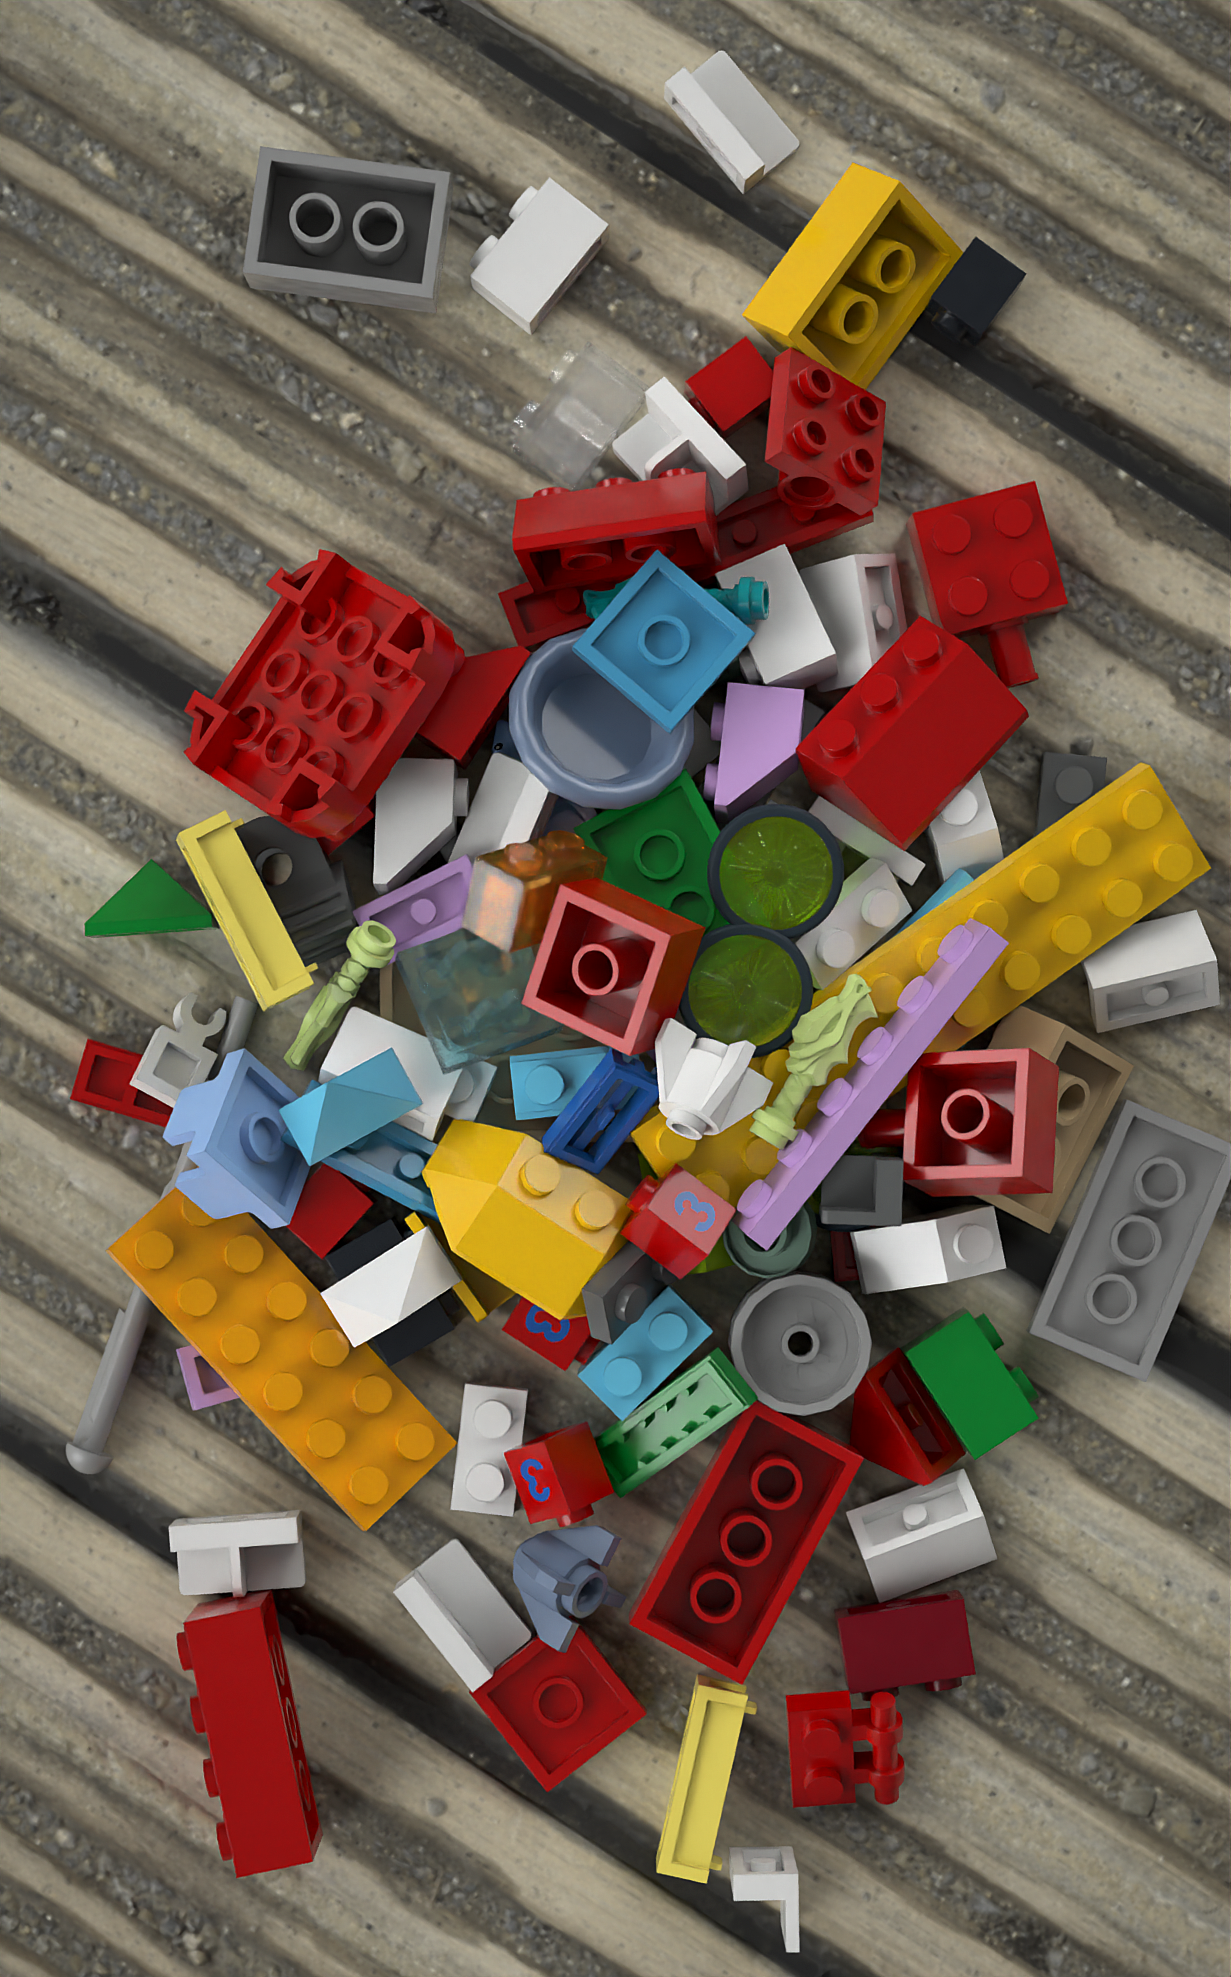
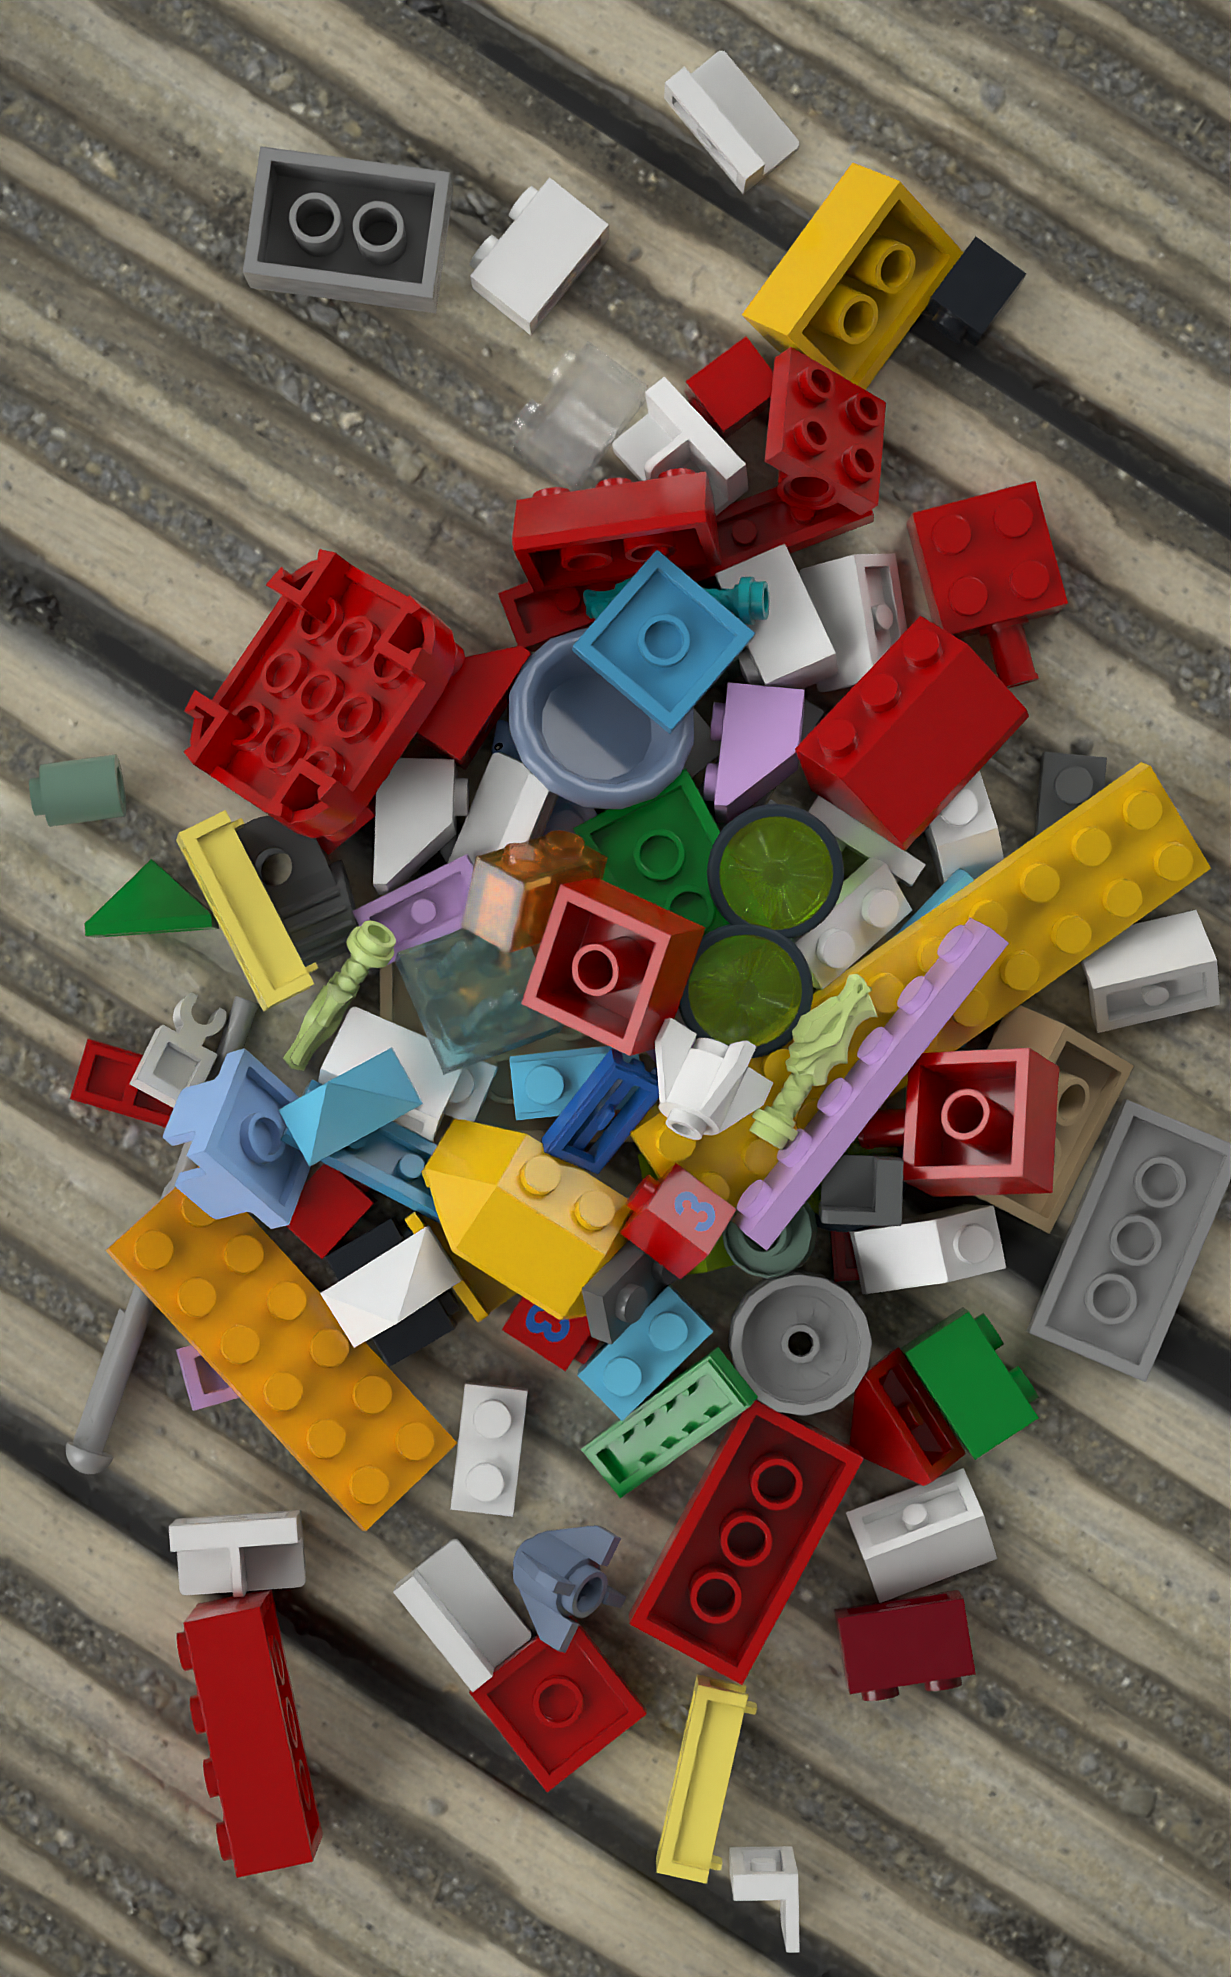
red brick [504,1421,614,1527] -> none
red plate [785,1690,905,1808] -> none
none -> sand green brick [29,754,126,827]

